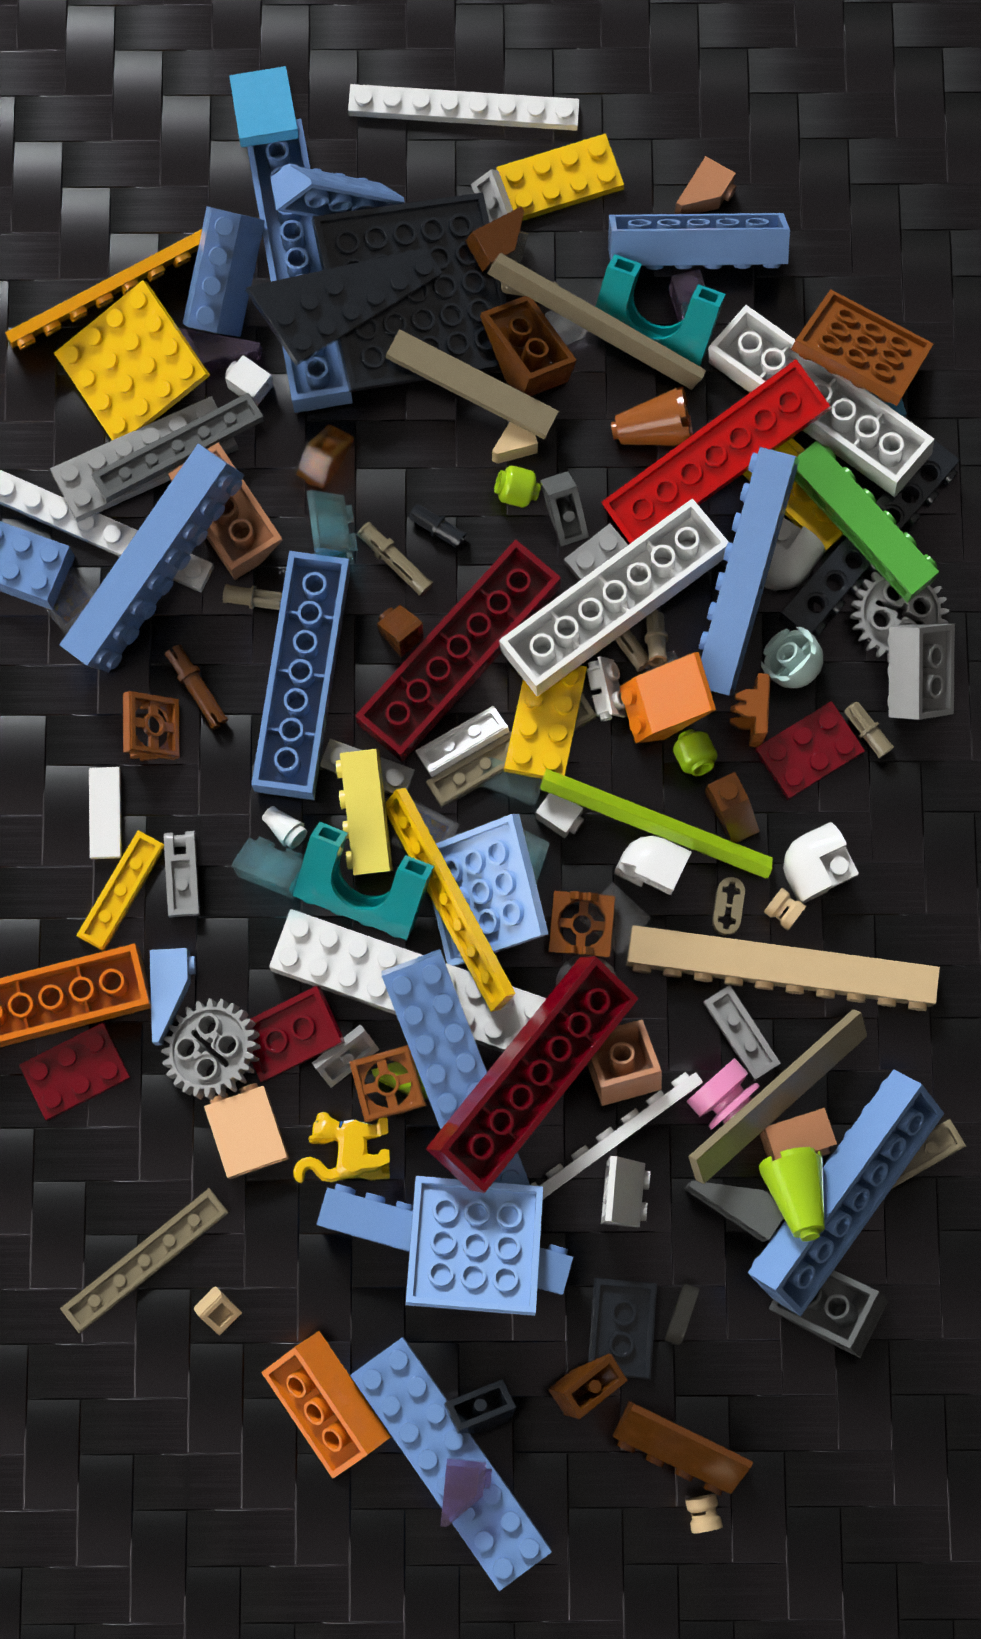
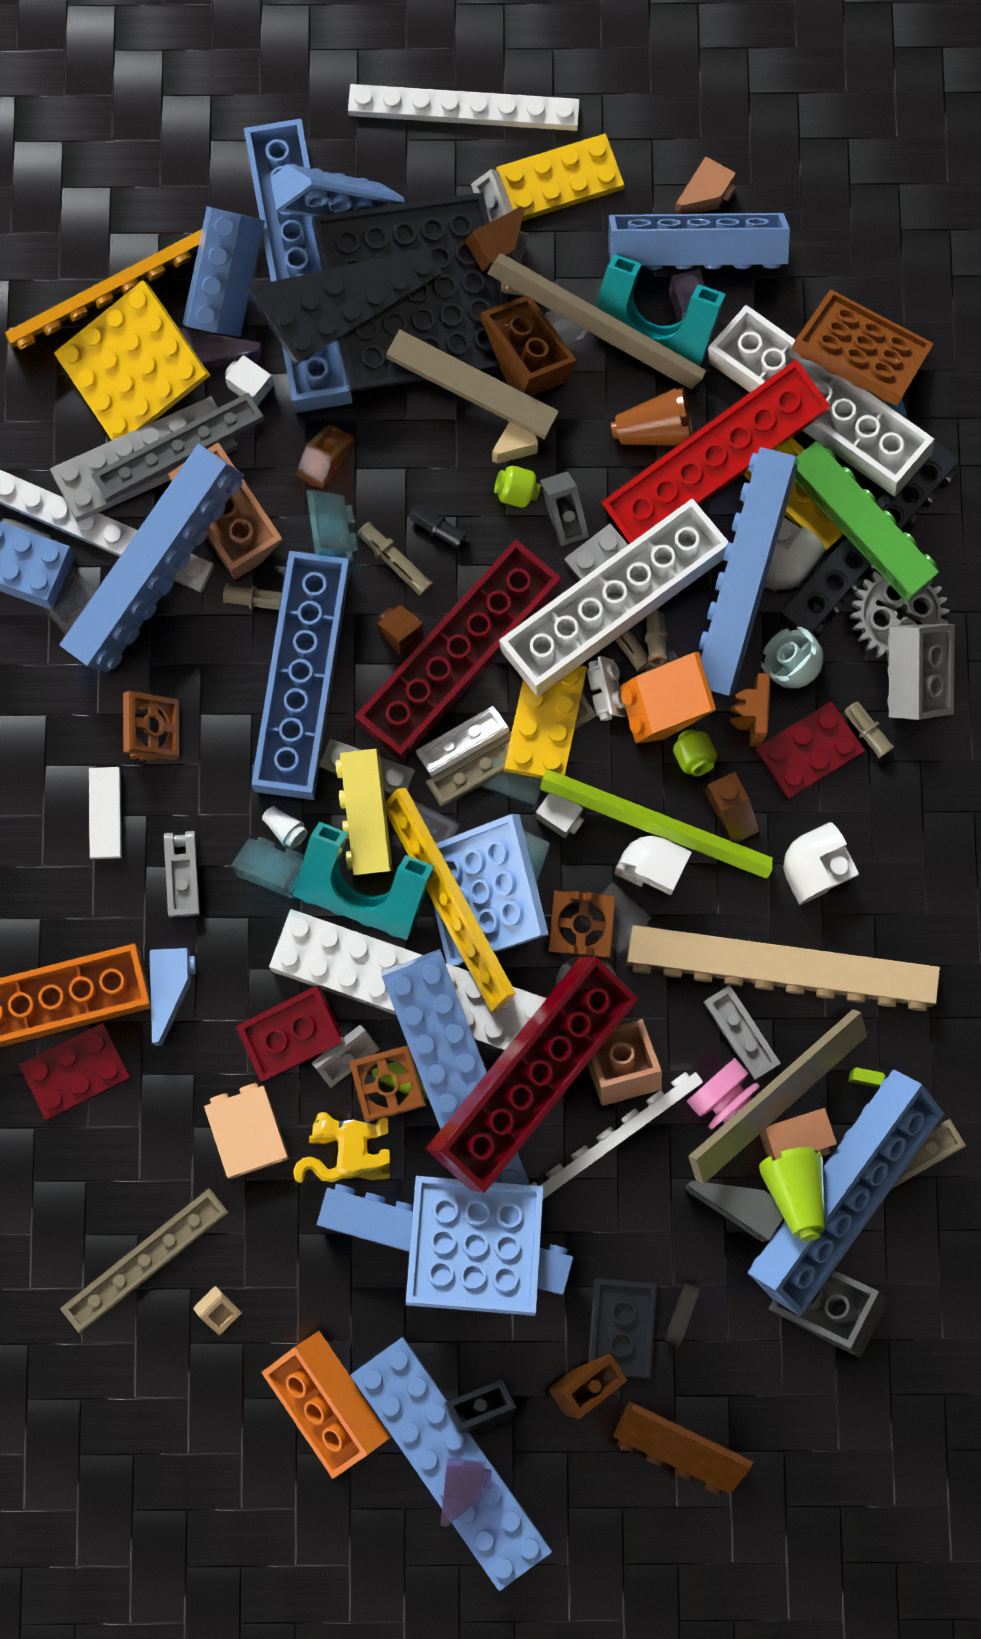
yellow tile [76,830,164,951] -> none
light grey gear [161,999,261,1100] -> none
reddish brown pin [165,644,229,730] -> none
dark azure tile [229,66,299,148] -> none
white slope [601,1156,650,1228] -> none
tan wheel [685,1494,723,1533] -> none
dark tan beam [712,877,745,936] -> none
tan wheel [764,888,806,930] -> none
none -> lime tile [848,1067,885,1088]

